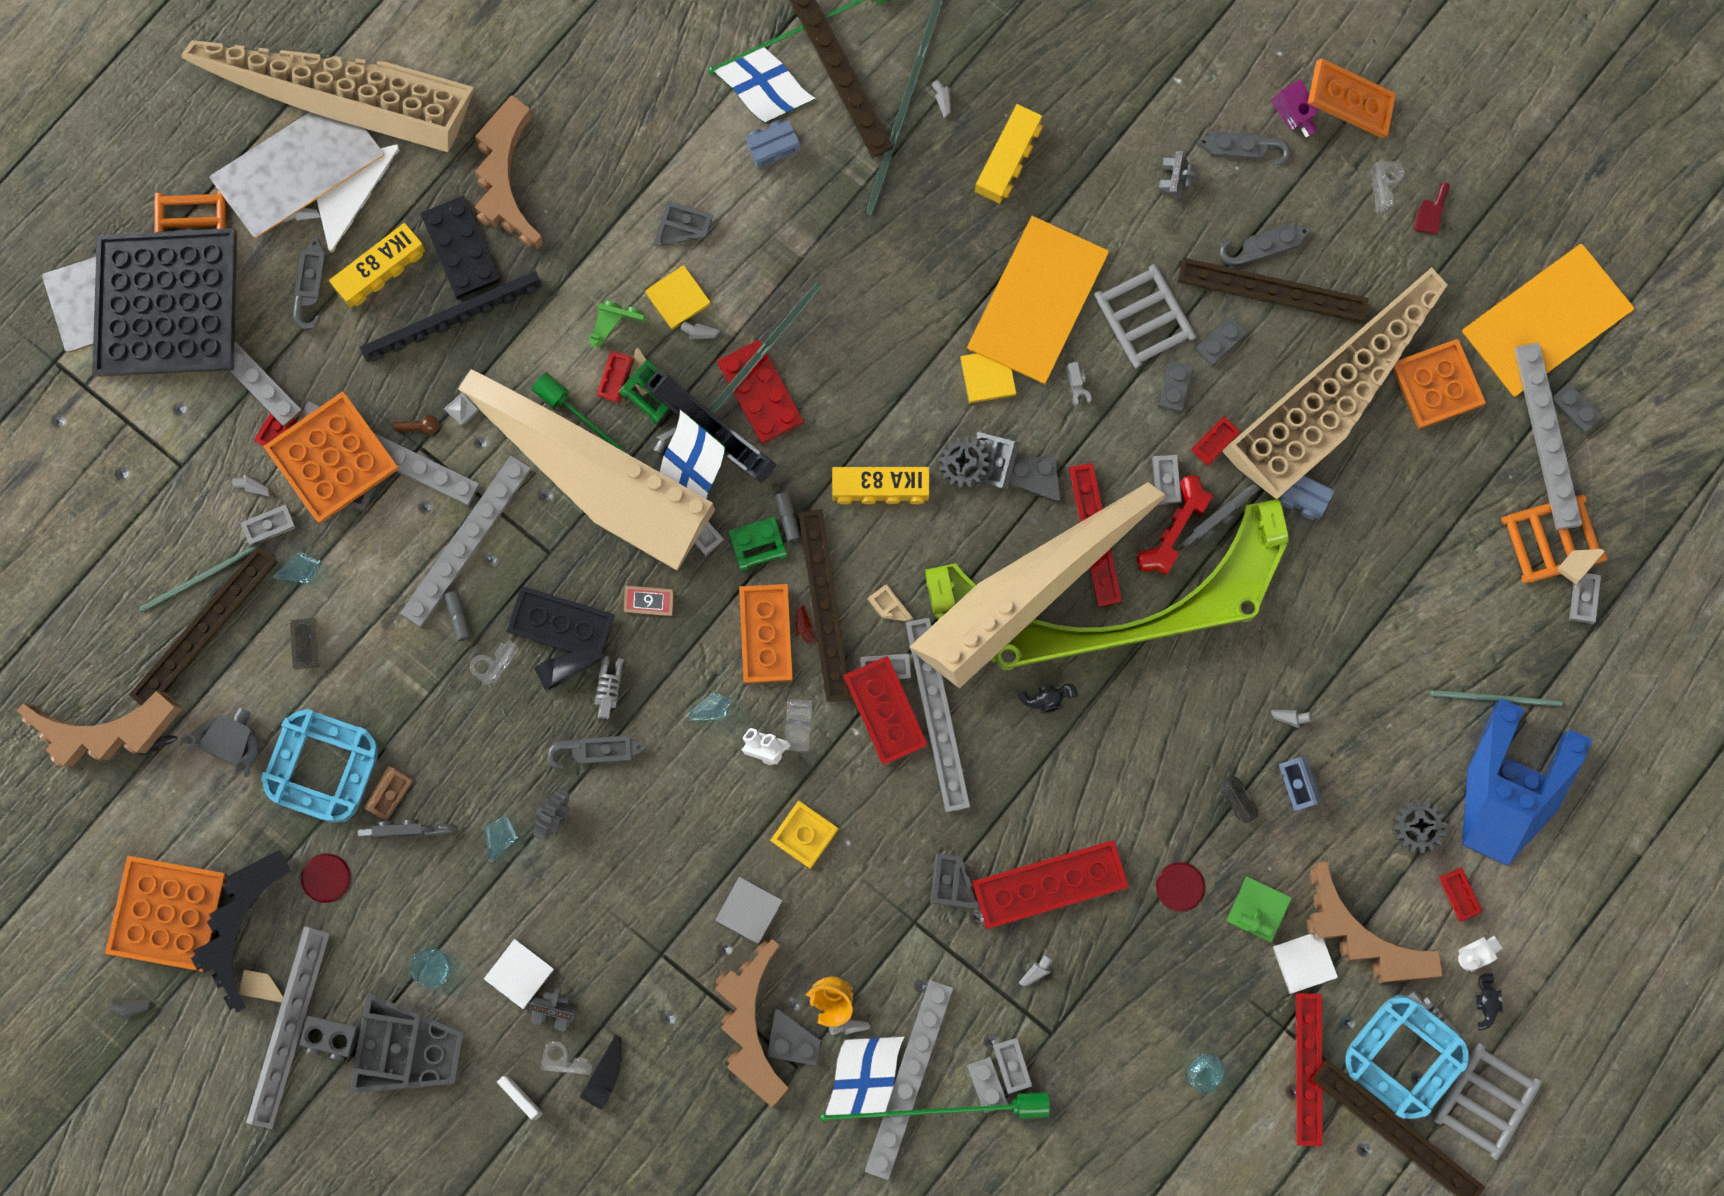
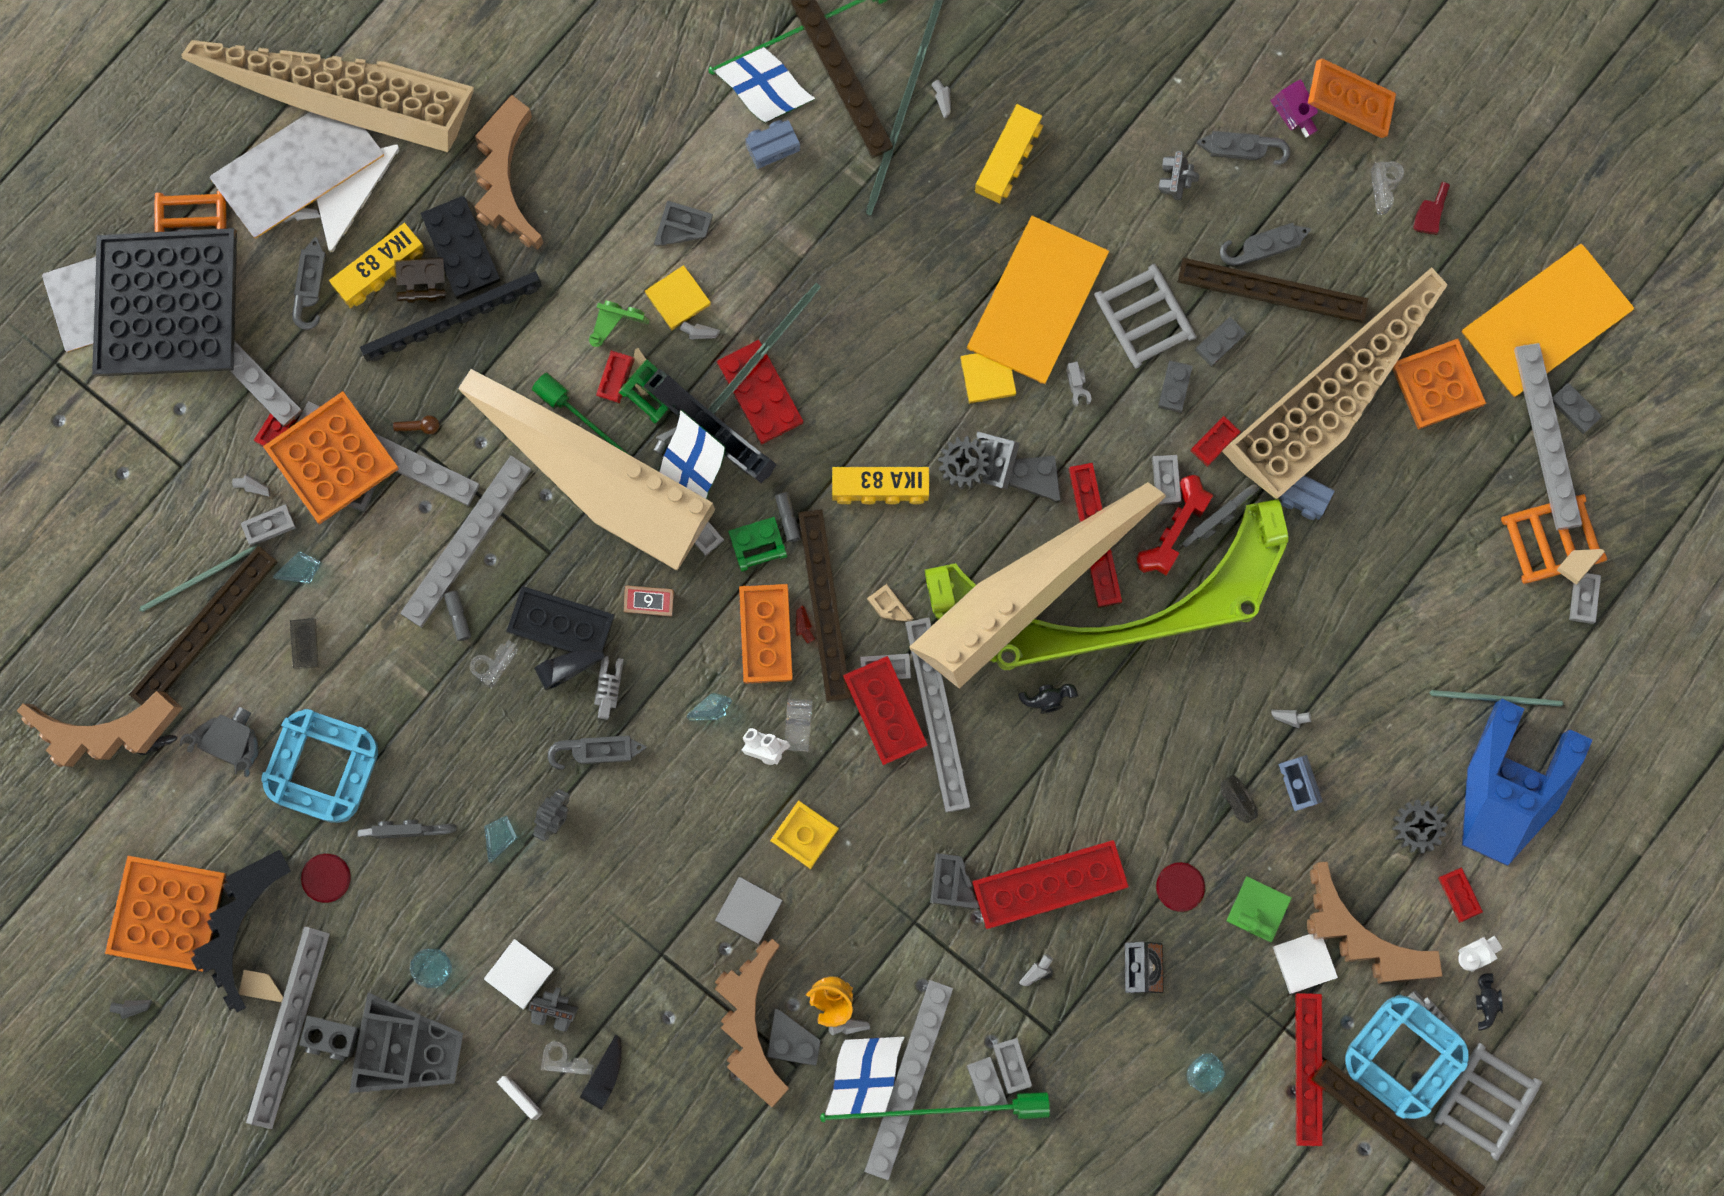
medium nougat slope [362,765,413,821] -> none
light grey tile [444,393,479,427] -> none
none -> dark brown plate [394,257,446,303]
none -> panel [1125,942,1164,993]

